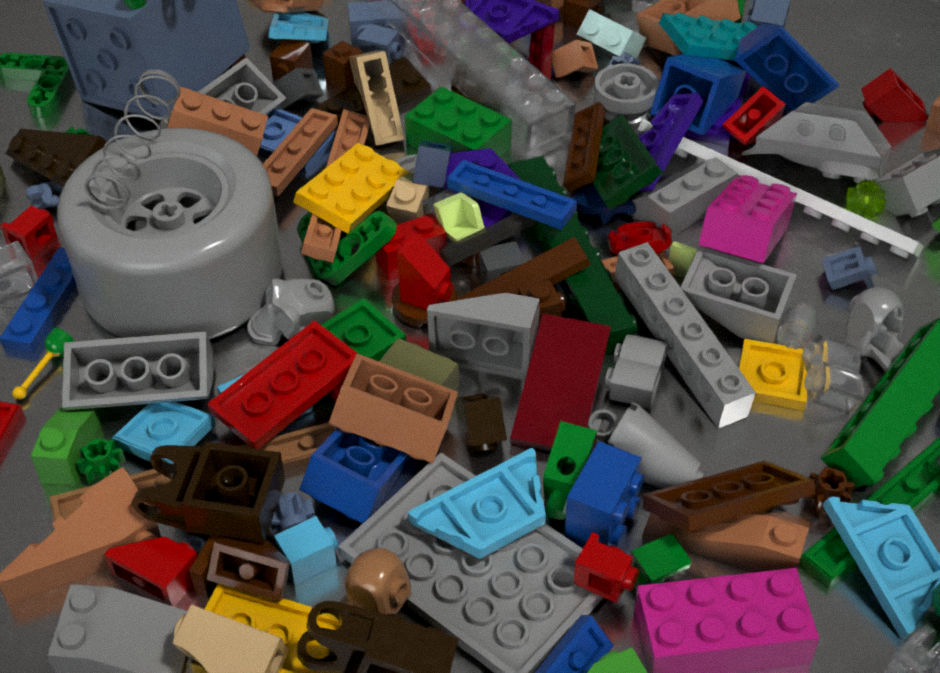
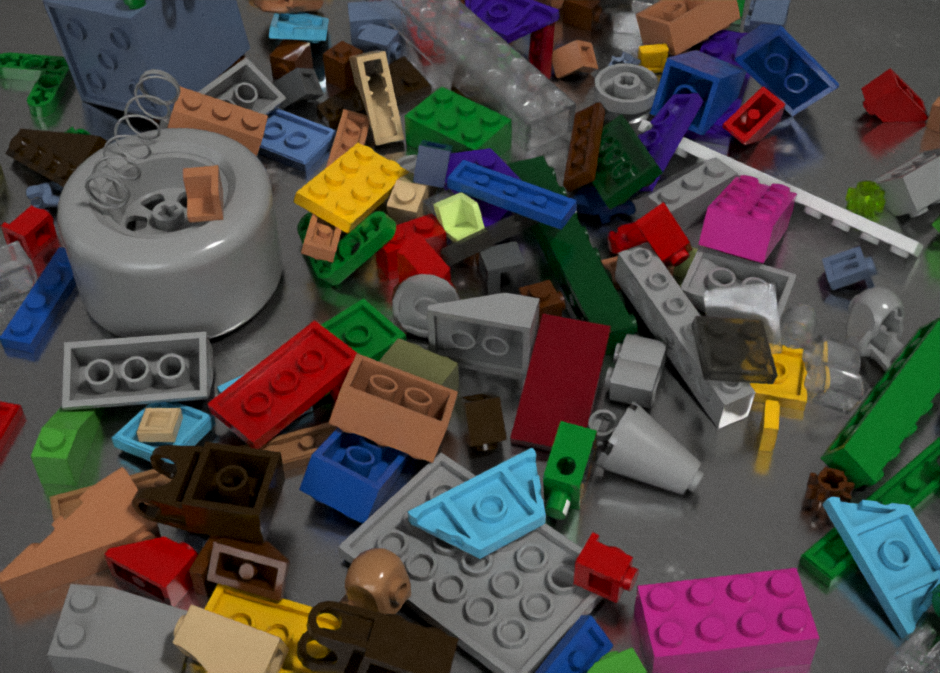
hinge [12,328,75,400] -> none
green gear [76,438,126,483] -> none
light grey head [247,278,335,346] -> none
nougat plate [263,108,338,196] -> none
sand blue gear [271,492,315,534] -> none
medium azure brick [274,516,339,585] -> none
reddish brown tile [457,237,590,300] -> none
blue brick [564,441,644,549] -> none
light aqua brick [577,9,647,58] -> none
green panel [630,533,691,586] -> none
reddish brown plate [642,460,815,533] -> none
nougat wedge [642,509,811,573] -> none
teal plate [659,13,758,61] -> none
light grey slope [742,102,891,184] -> none
none -> tan tile [136,408,183,442]
none -> nougat panel [183,165,224,222]
none -> light grey tile [392,274,460,338]
none -> red slope [635,202,693,268]
none -> yellow tile [638,43,669,73]
none -> clear smoke plate [691,316,778,384]
none -> clear tile [703,282,782,358]
none -> yellow tile [759,400,780,452]

